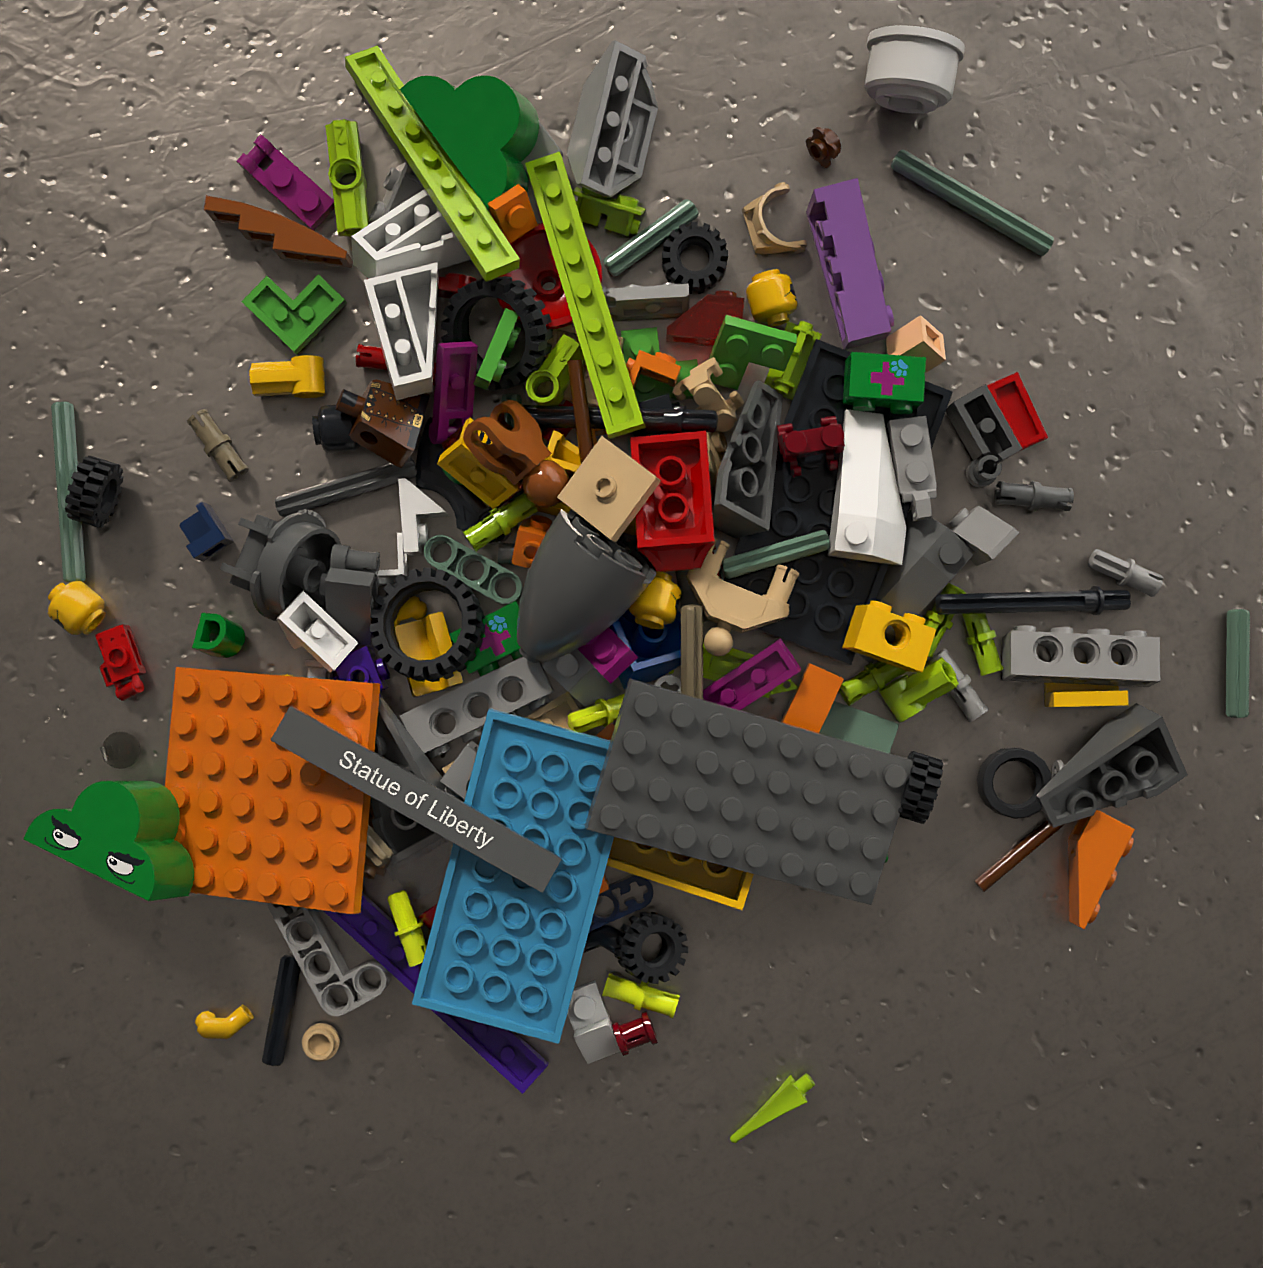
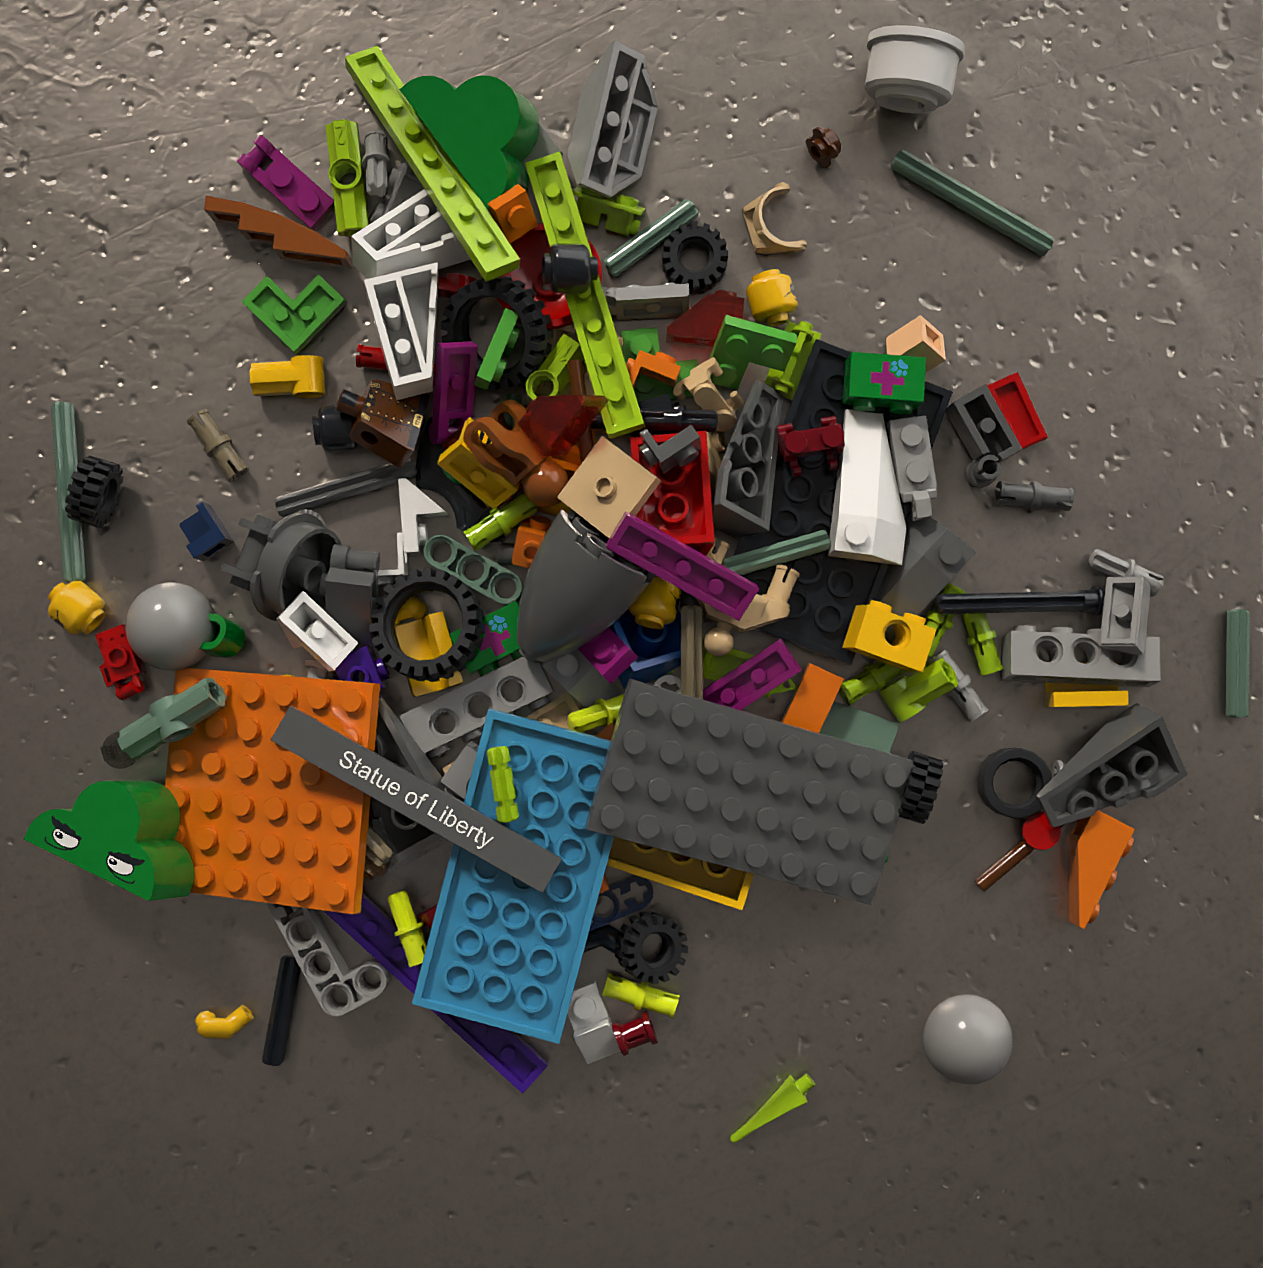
tan plate [302,1023,340,1062] -> none
medium lavender wedge [806,178,894,350] -> none
light grey slope [949,506,1019,566] -> none
none -> sand green piece [117,678,227,759]
none -> light grey piece [125,582,216,671]
none -> light grey axle [362,130,391,197]
none -> lime axle [487,746,519,823]
none -> clear red slope [518,395,608,456]
none -> black head [542,244,598,294]
none -> magenta plate [606,511,759,621]
none -> dark grey bracket [639,425,702,474]
none -> light grey piece [923,994,1013,1085]
none -> red tile [1022,812,1061,851]
none -> light grey slope [1099,576,1150,655]

